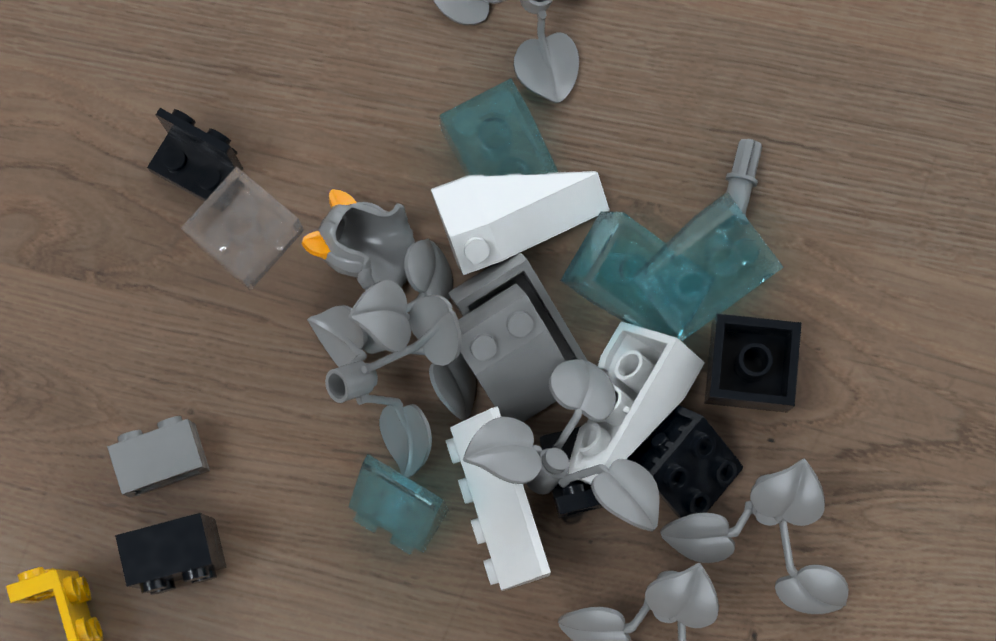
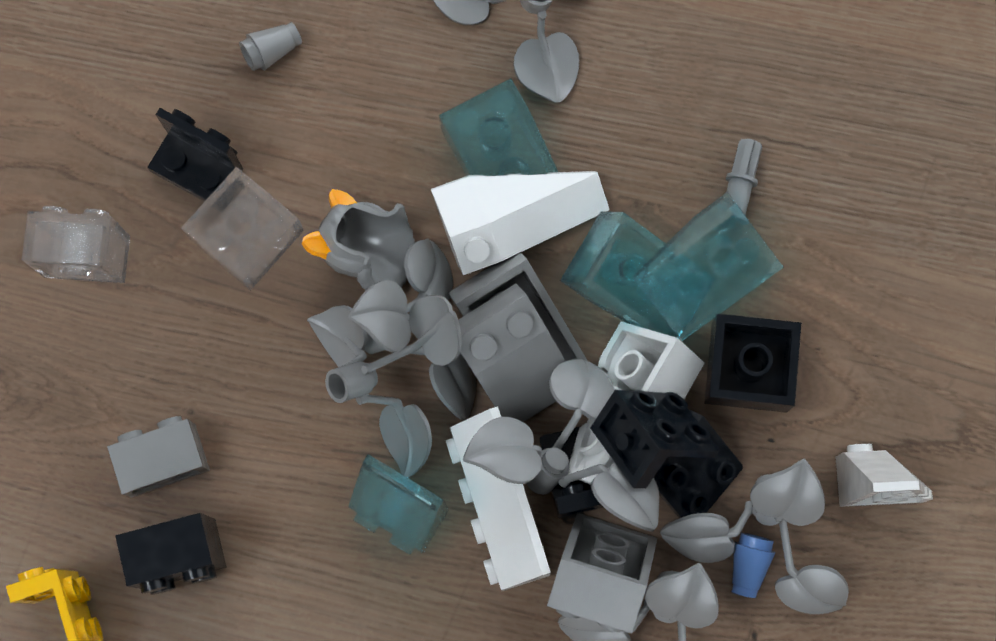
none -> clear brick [22,206,130,283]
none -> light grey cone [239,22,302,71]
none -> light grey slope [547,513,657,634]
none -> black bracket [590,389,720,489]
none -> medium blue cone [731,533,776,598]
none -> white wedge [836,444,933,507]

